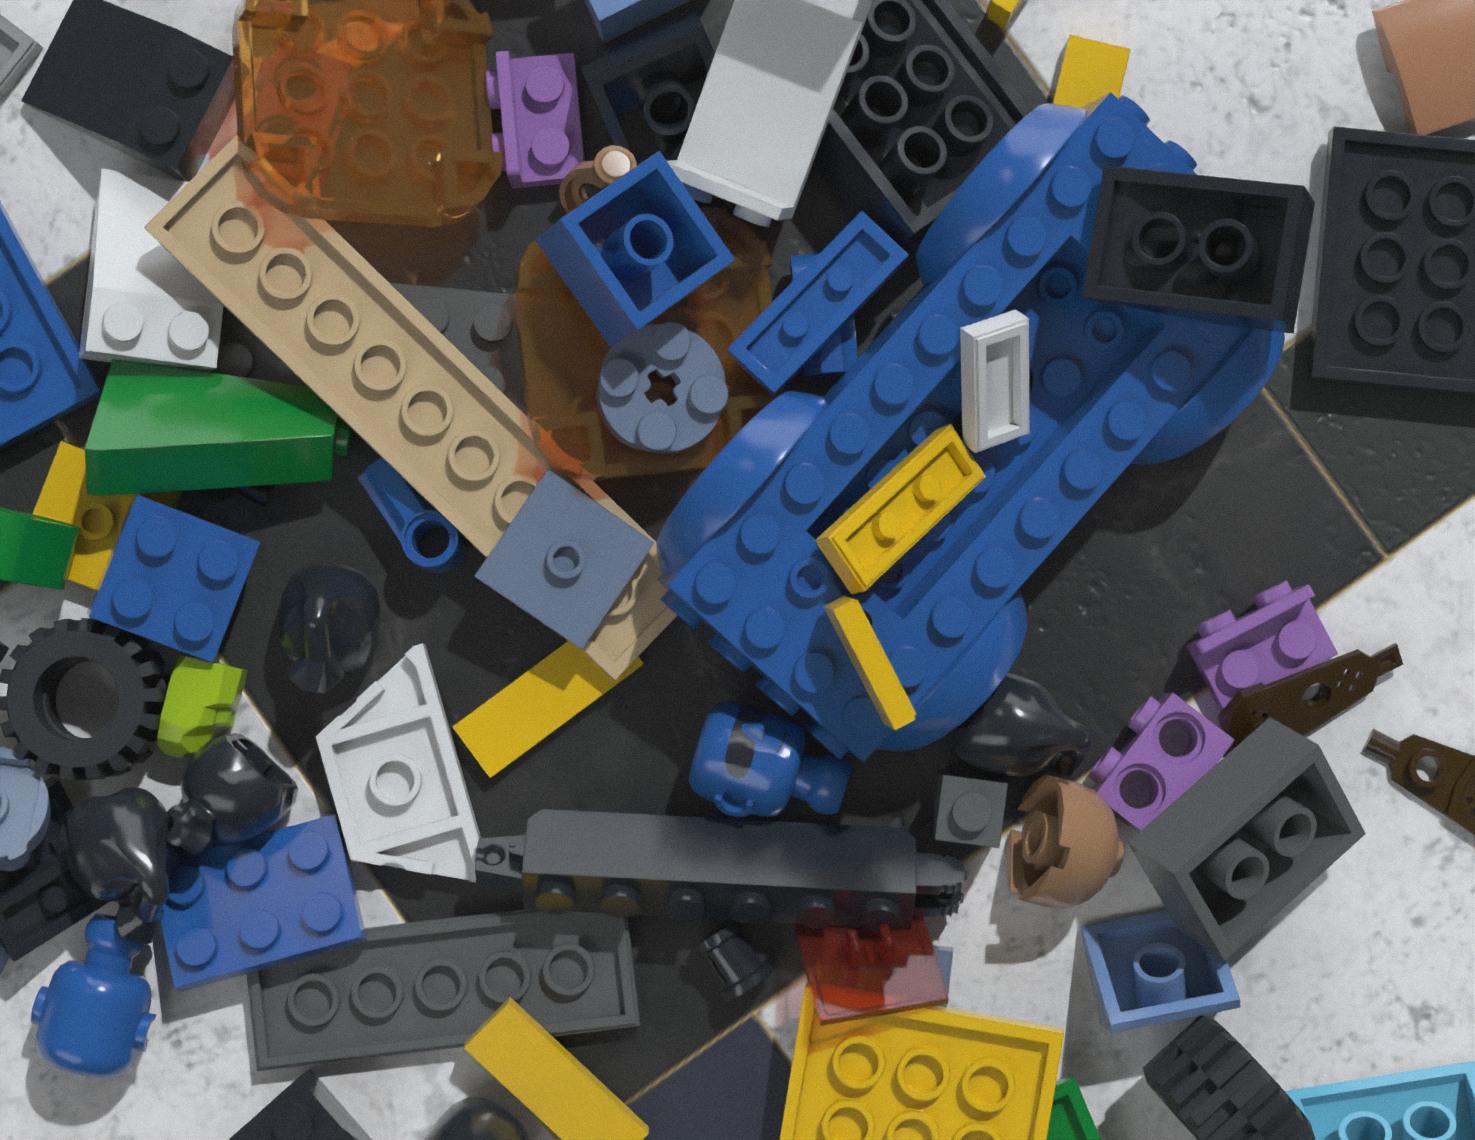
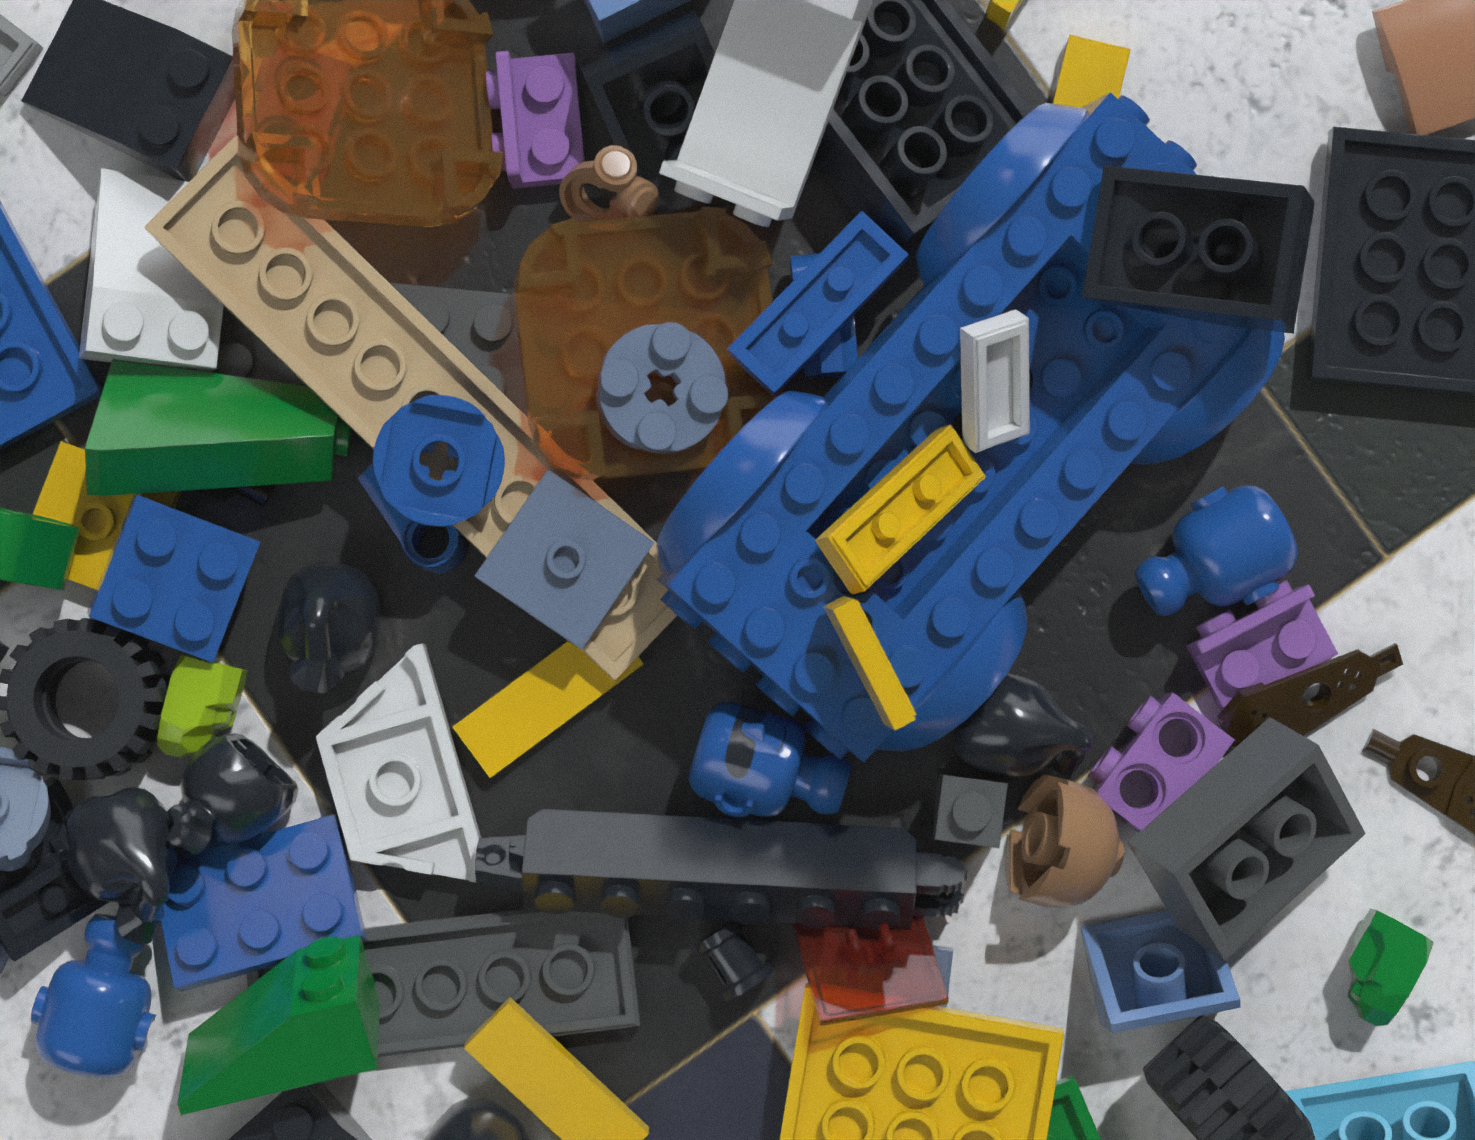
blue brick [535,151,735,347] -> none
none -> green slope [177,935,380,1115]
none -> blue plate [373,395,505,527]
none -> blue piece [1134,485,1299,616]
none -> green rock [1347,908,1434,1026]

